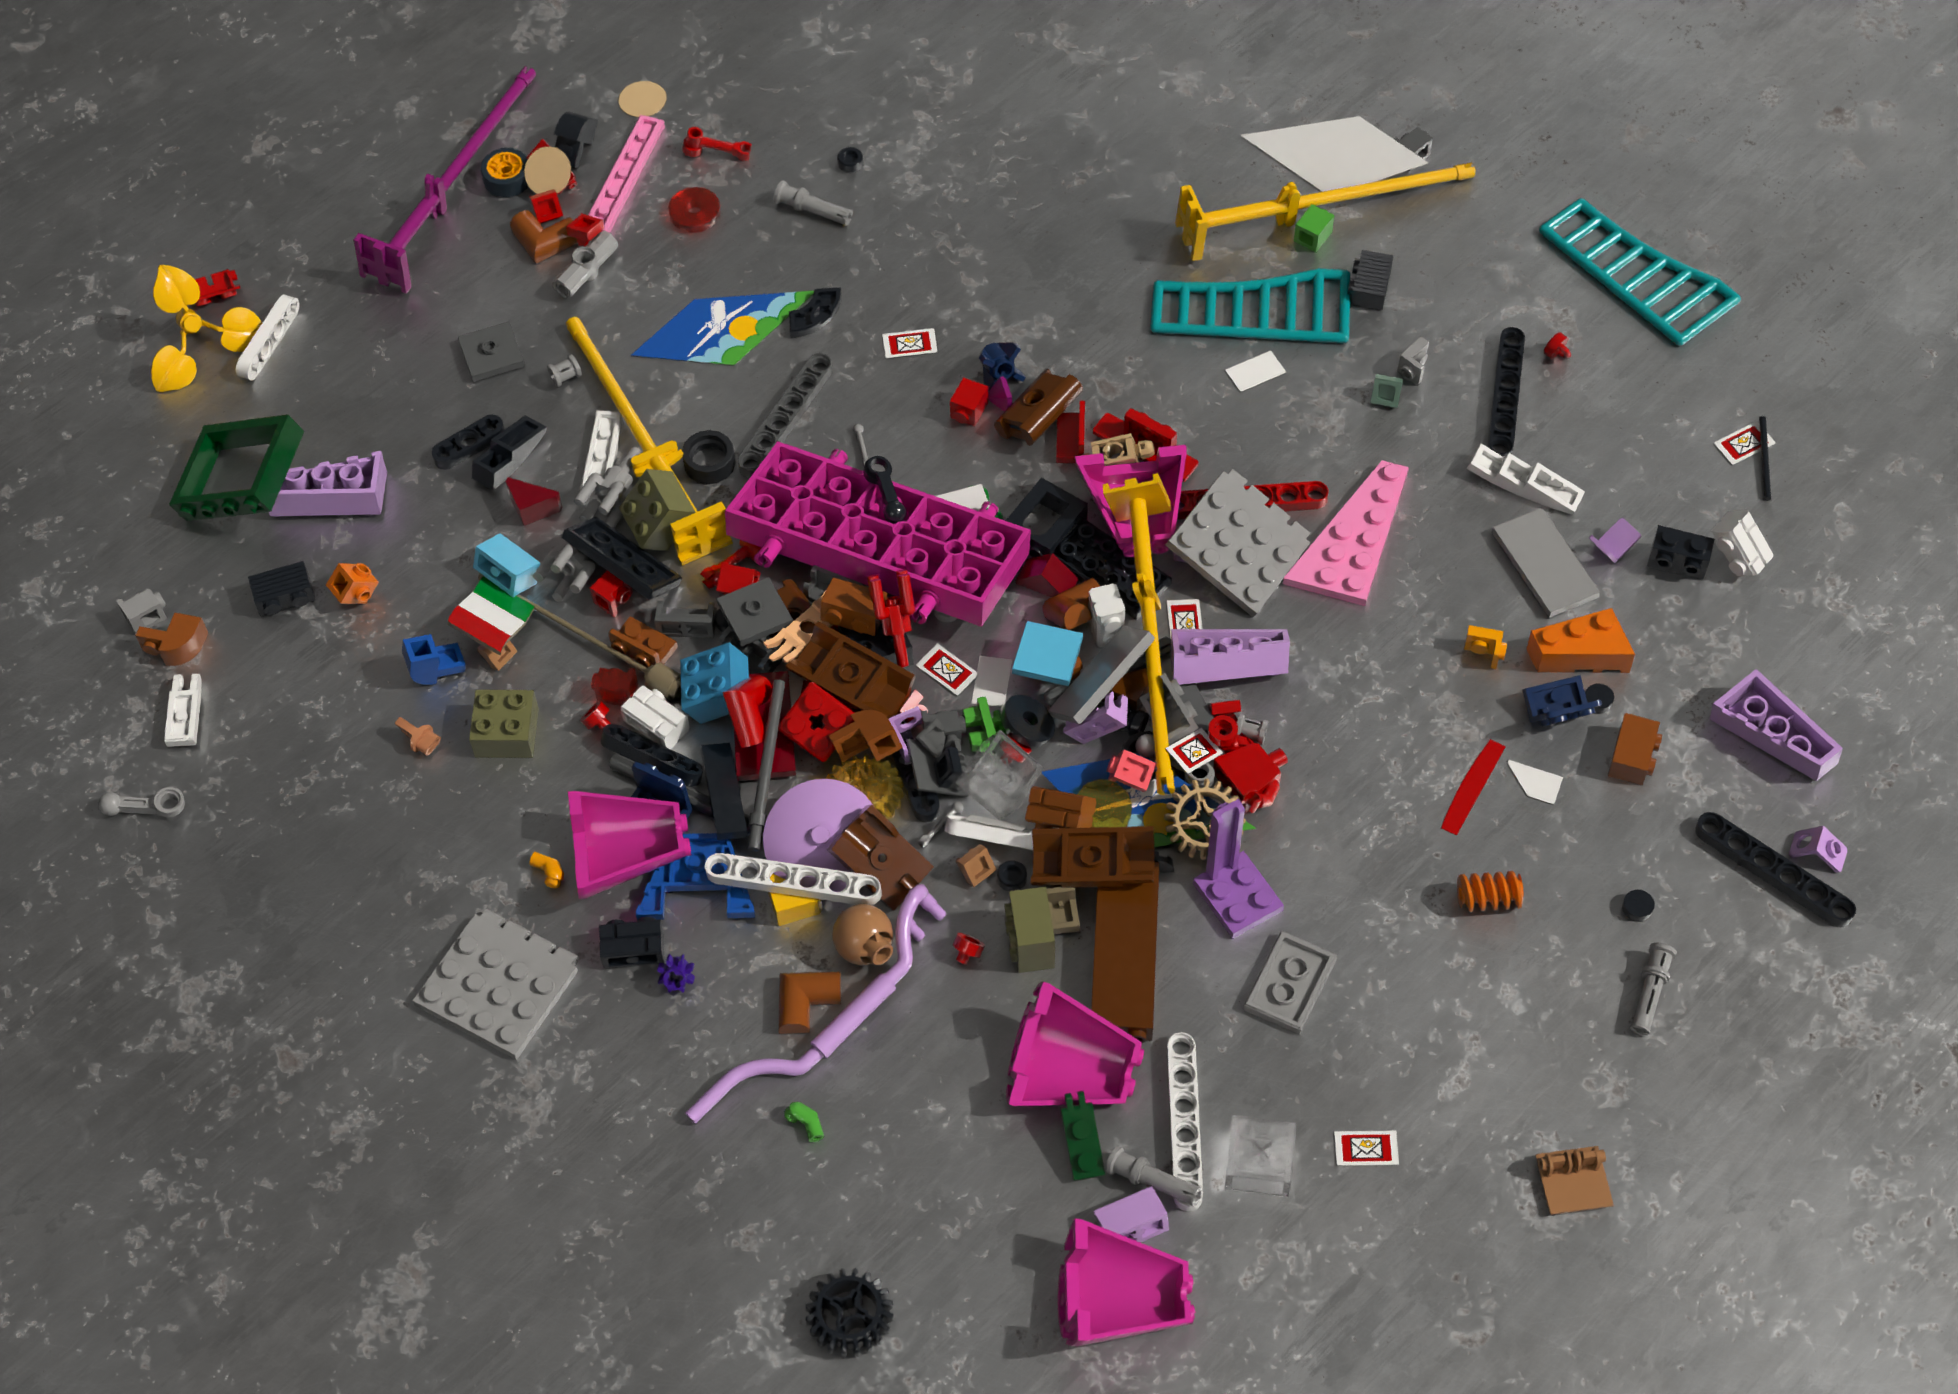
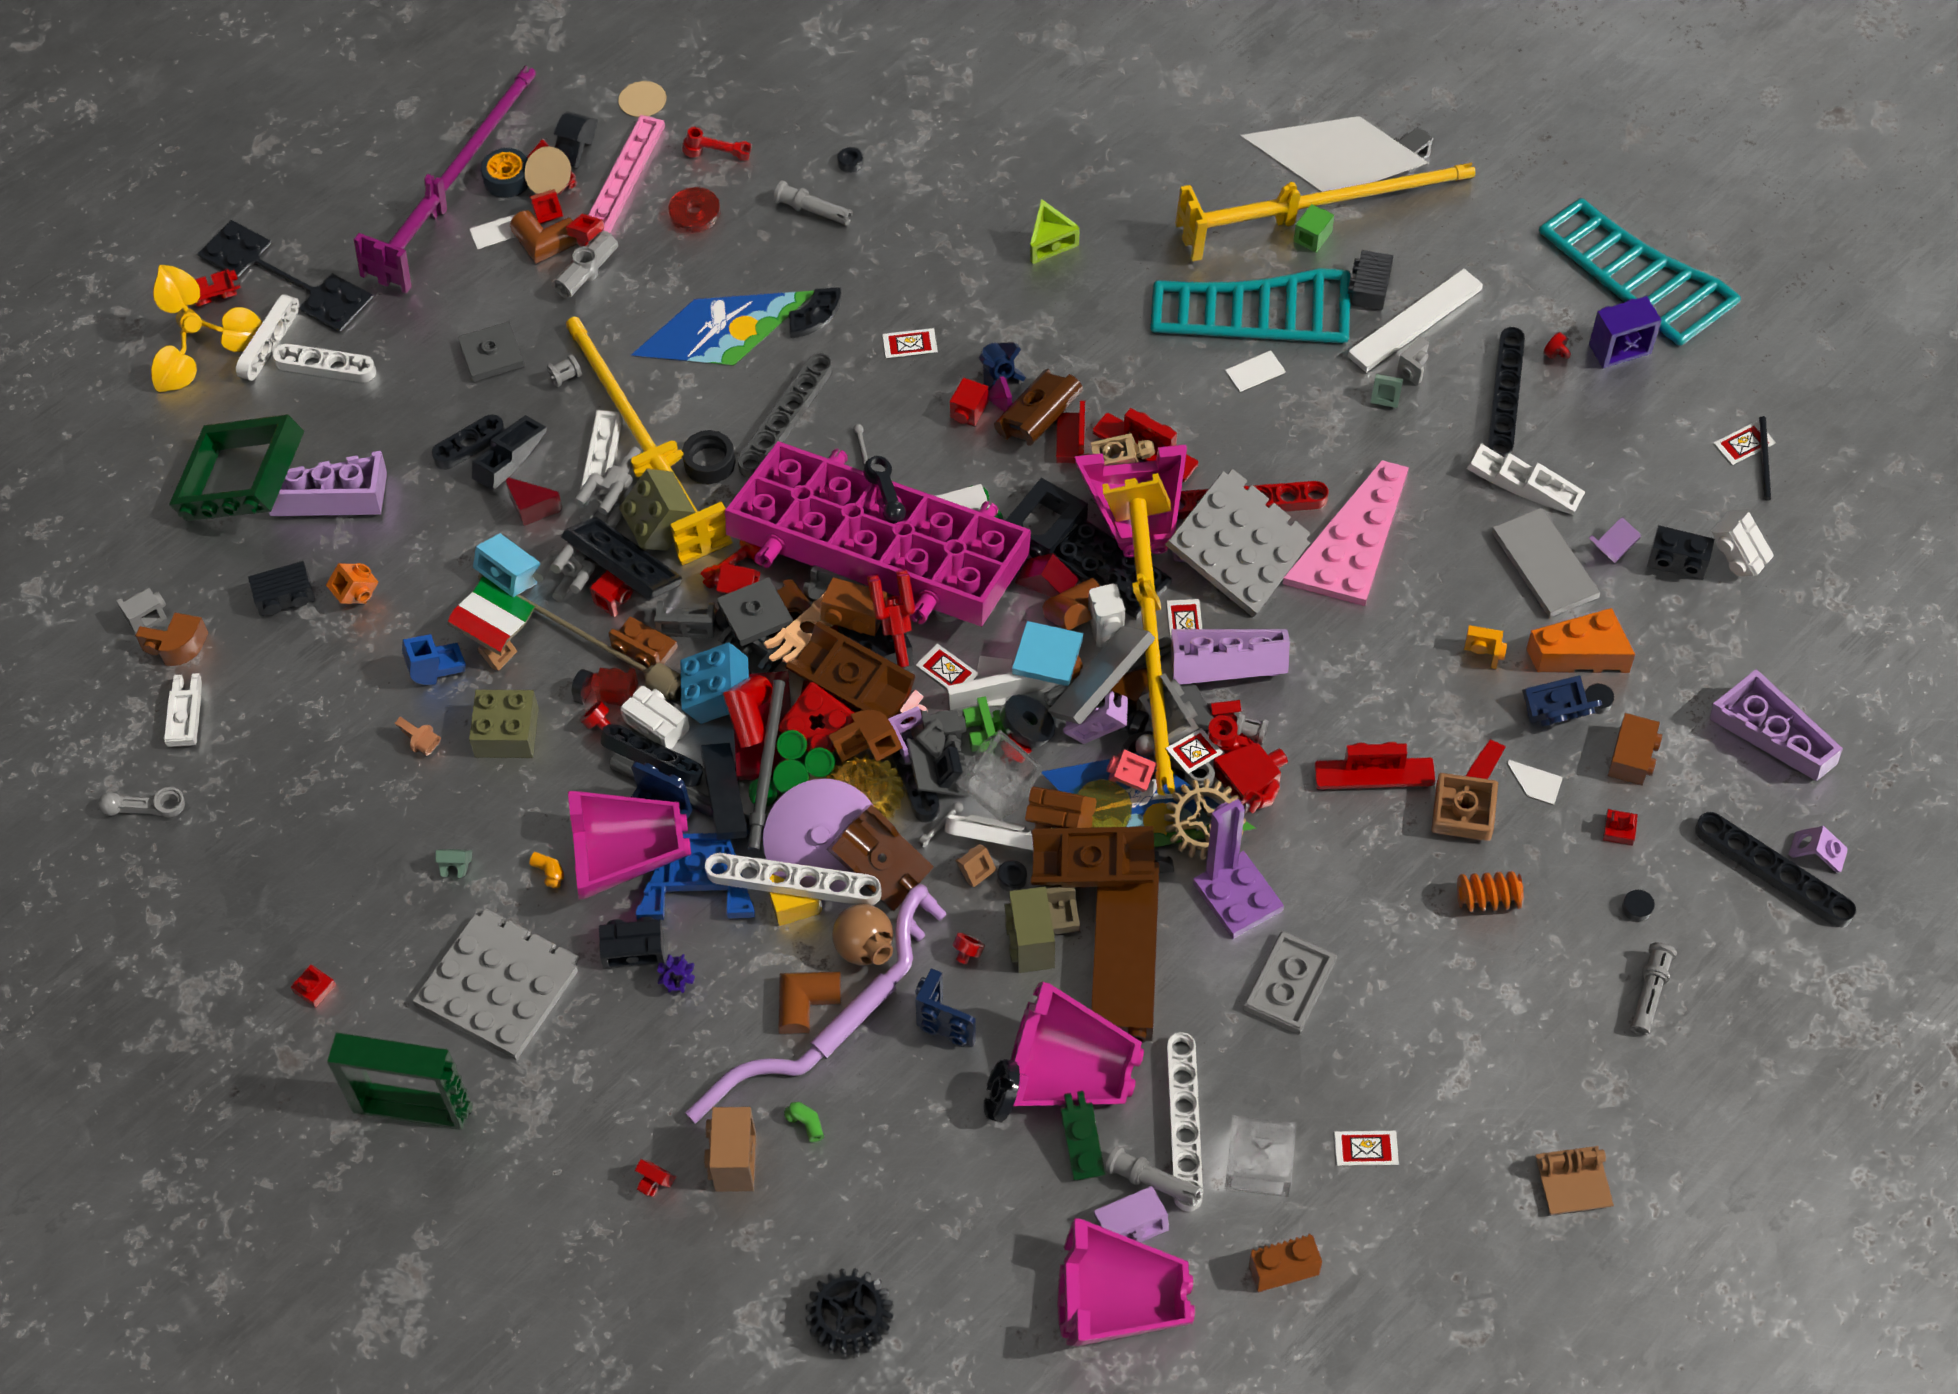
none -> black hinge [198,220,374,332]
none -> white beam [273,344,376,383]
none -> red tile [291,964,336,1008]
none -> dark green window [327,1032,473,1130]
none -> sand green tile [435,849,472,878]
none -> white sticker [469,214,516,249]
none -> black tile [571,669,596,705]
none -> red tile [635,1159,677,1197]
none -> medium nougat brick [704,1107,756,1192]
none -> green piece [748,730,835,807]
none -> dark blue bracket [915,968,976,1047]
none -> white tile [947,672,1060,710]
none -> black tile [983,1059,1020,1123]
none -> lime slope [1030,199,1080,264]
none -> dark orange brick [1248,1234,1322,1292]
none -> red bracket [1314,742,1436,789]
none -> white tile [1347,269,1483,373]
none -> medium nougat brick [1431,773,1498,841]
none -> dark purple brick [1589,296,1662,369]
none -> red tile [1603,809,1638,846]

